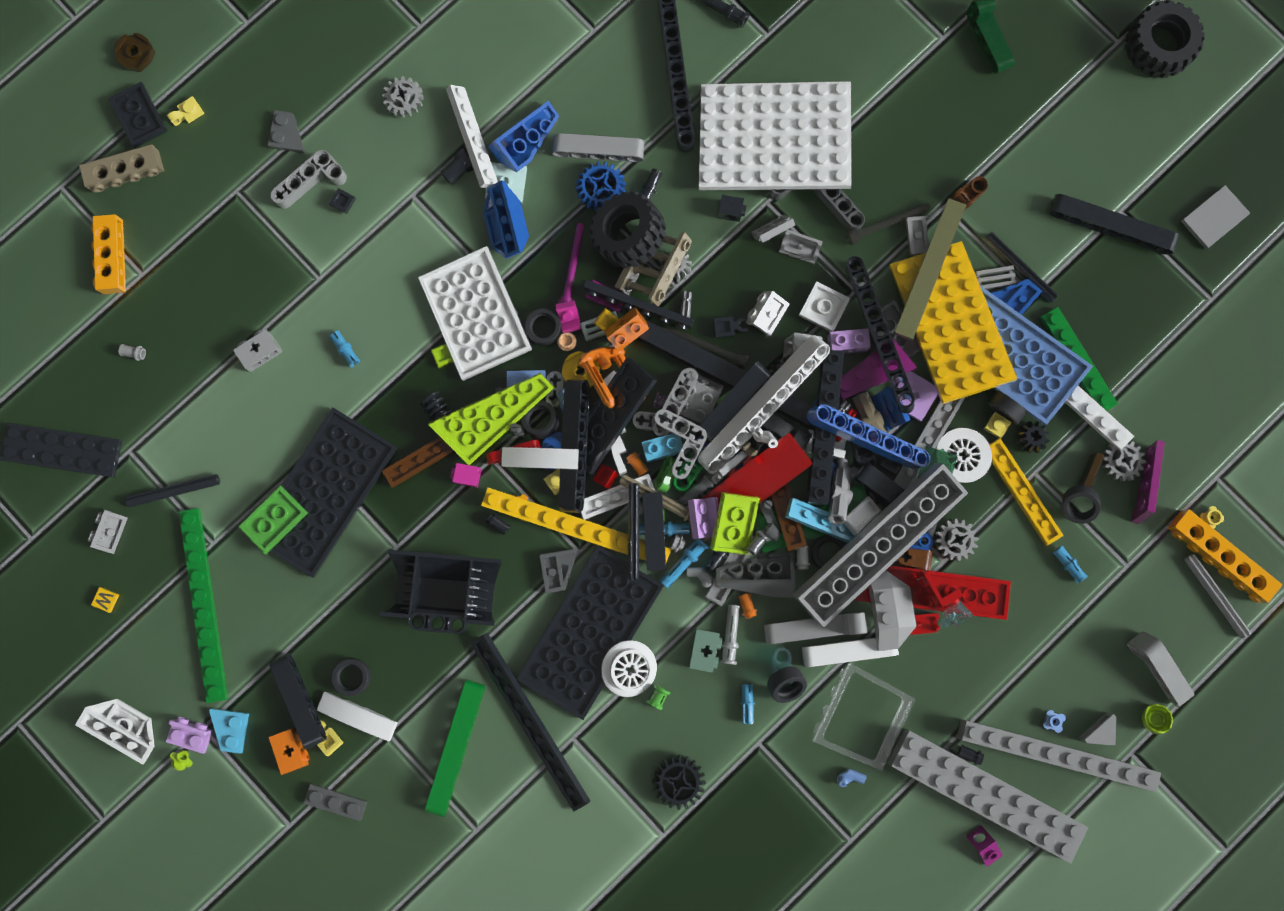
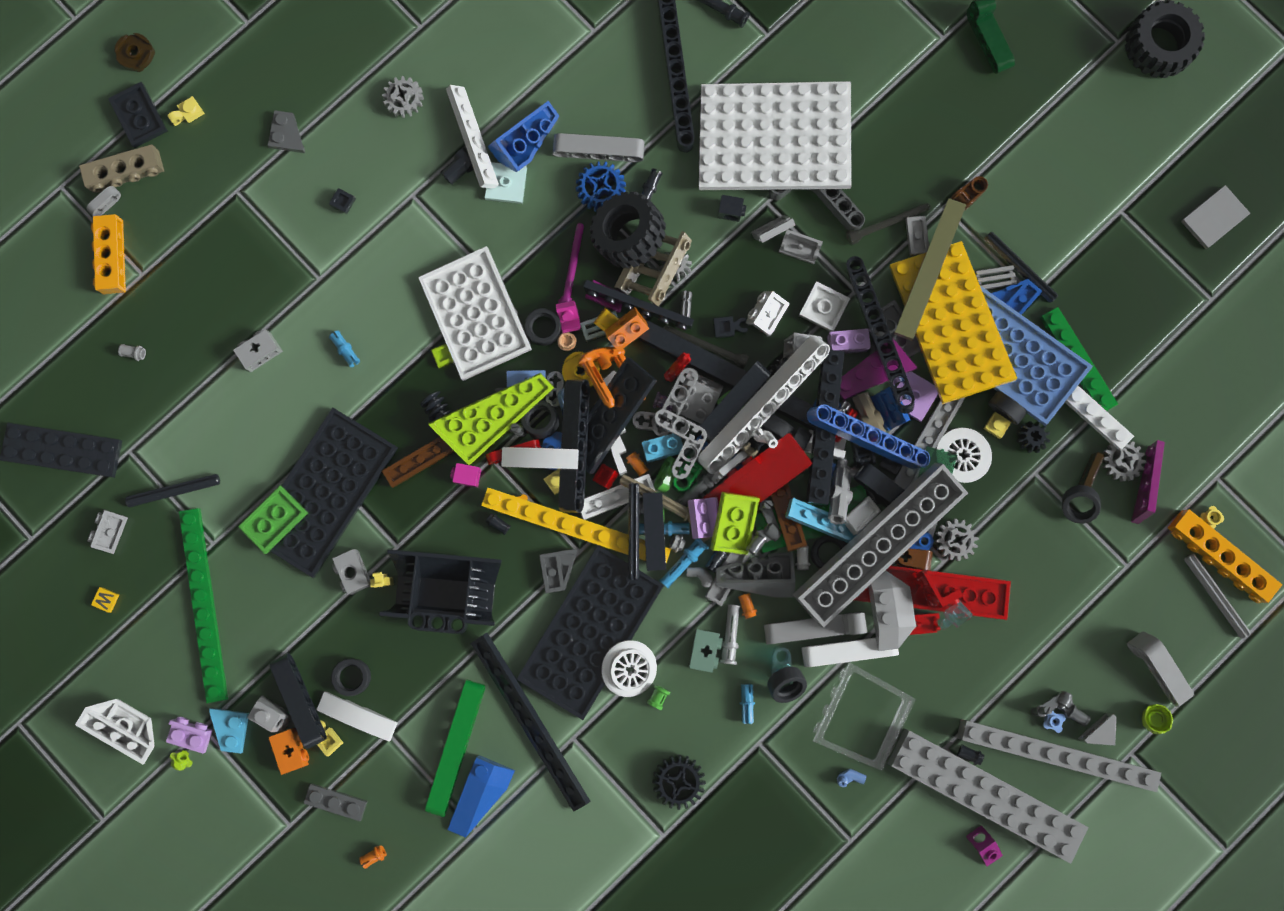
light grey beam [271,150,347,209] -> none
blue wedge [483,180,529,259] -> none
yellow tile [989,438,1064,546] -> none
black beam [1049,194,1179,255] -> none
dark azure pin [1052,545,1088,583] -> none
none -> light grey beam [87,186,121,216]
none -> light grey torso [247,696,292,732]
none -> light grey brick [332,549,371,595]
none -> orange pin [359,845,387,869]
none -> light yellow plate [370,572,394,588]
none -> blue wedge [448,755,515,838]
none -> red axle [664,352,691,382]
none -> dark grey pin [1031,691,1090,727]

